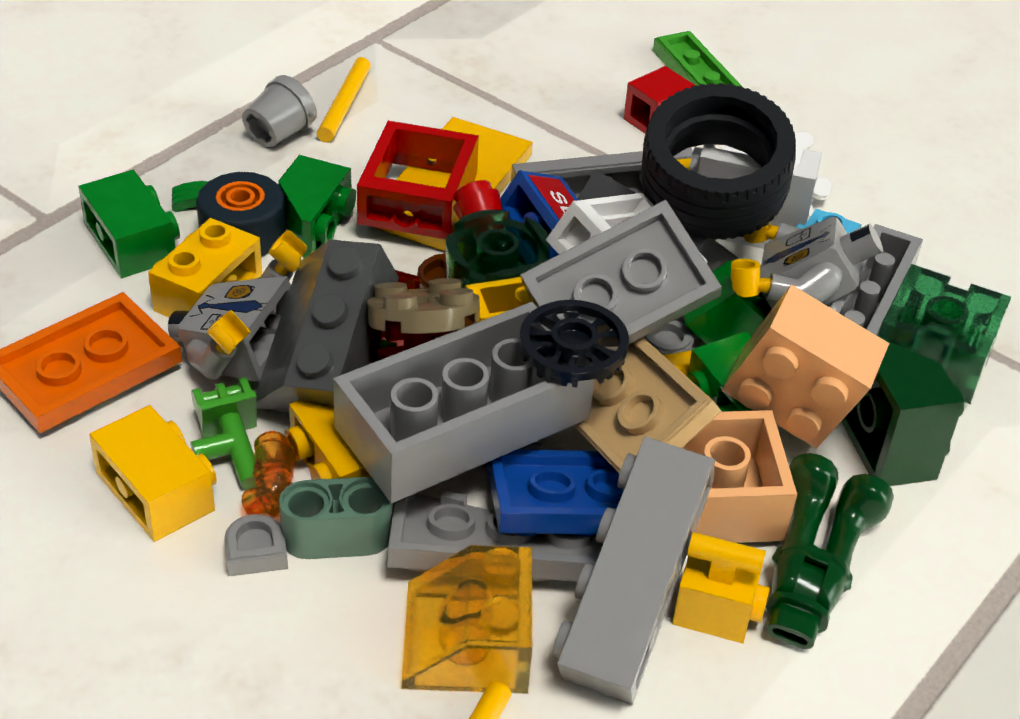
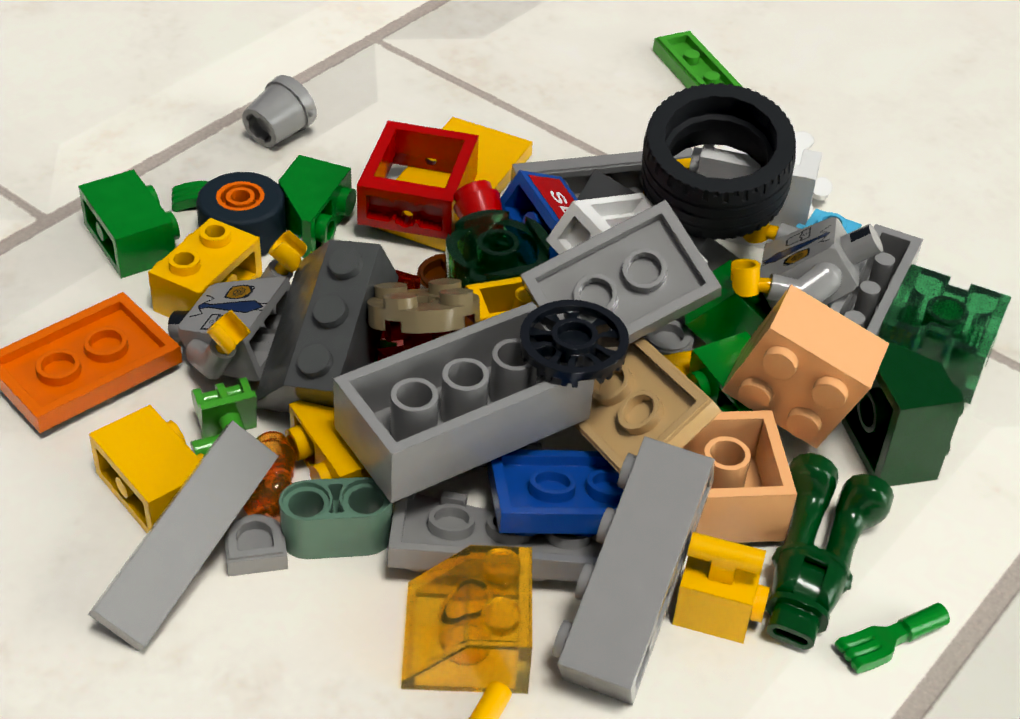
yellow bar [317,57,371,143] -> none
red brick [623,66,696,133] -> none
none -> light grey tile [88,420,279,651]
none -> green piece [835,602,950,674]

